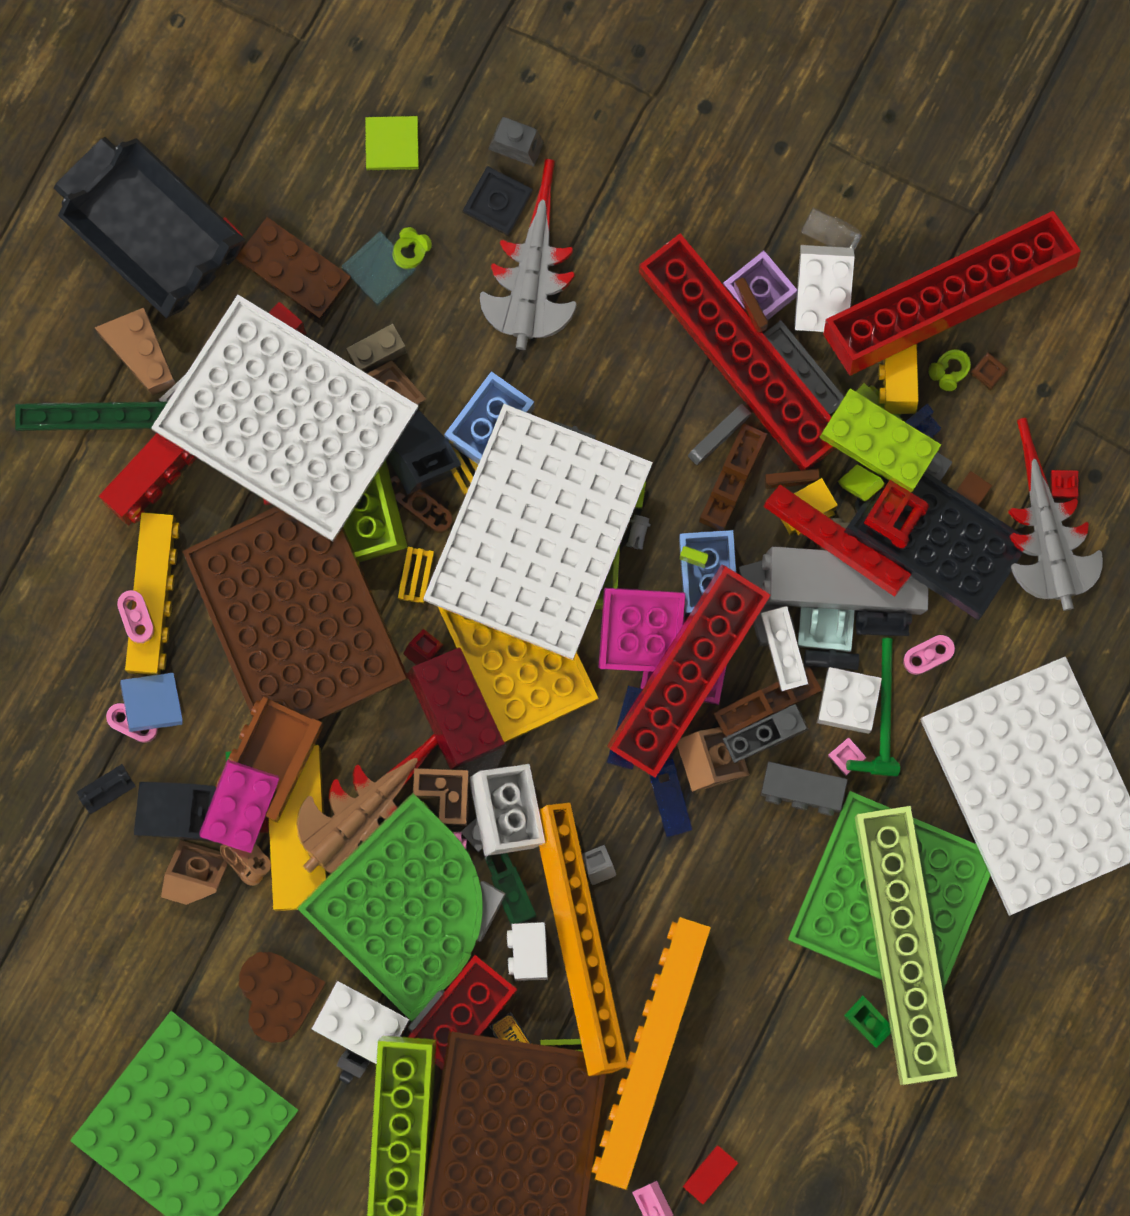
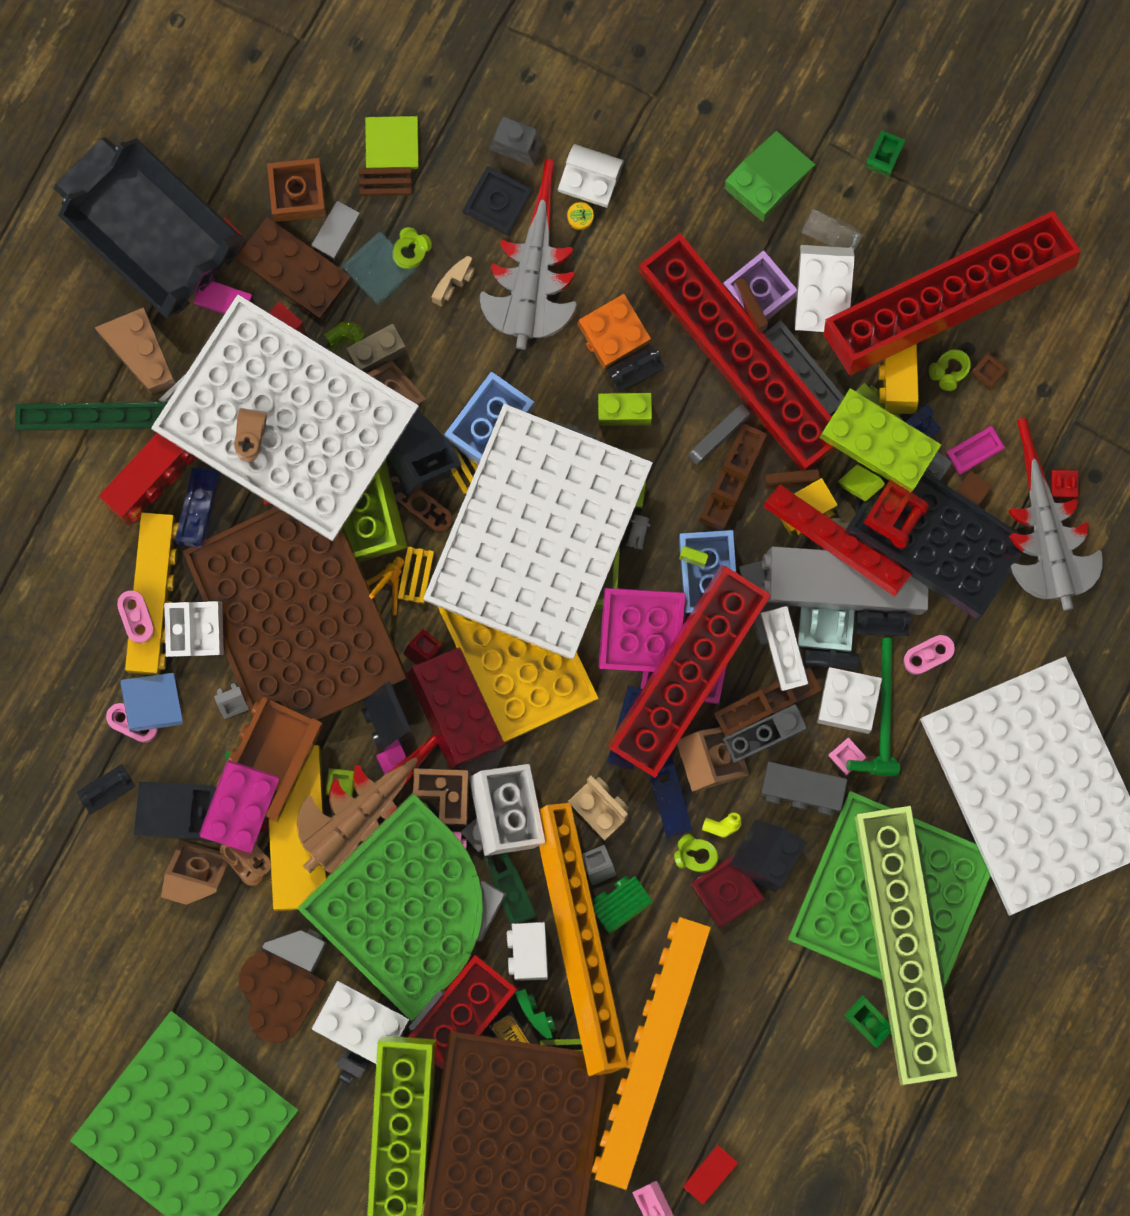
none -> white brick [164,601,224,657]
none -> clear blue plate [175,468,220,548]
none -> dark pink tile [194,281,253,314]
none -> light grey tile [214,683,249,719]
none -> medium nougat piece [234,408,267,462]
none -> light grey slope [262,929,327,973]
none -> dark orange brick [267,158,327,222]
none -> light grey tile [311,201,360,260]
none -> clear neon green arm [324,322,364,345]
none -> lime tile [325,768,354,798]
none -> reddish brown tile [359,168,412,196]
none -> black slope [361,681,415,751]
none -> light orange plant [367,557,405,616]
none -> dark pink tile [376,745,406,775]
none -> tan slope [431,256,475,307]
none -> green slope [515,989,556,1040]
none -> white brick [558,144,624,208]
none -> tile [567,202,593,230]
none -> tan bracket [568,776,628,841]
none -> orange brick [577,294,651,369]
none -> green brick [592,876,654,935]
none -> lime brick [598,393,652,426]
none -> black hinge [606,345,665,393]
none -> lime piece [675,834,719,872]
none -> dark red tile [690,854,765,928]
none -> neon yellow arm [702,813,742,837]
none -> bright green slope [724,131,815,222]
none -> black slope [729,819,807,893]
none -> green slope [866,130,906,178]
none -> dark pink tile [946,425,1005,476]

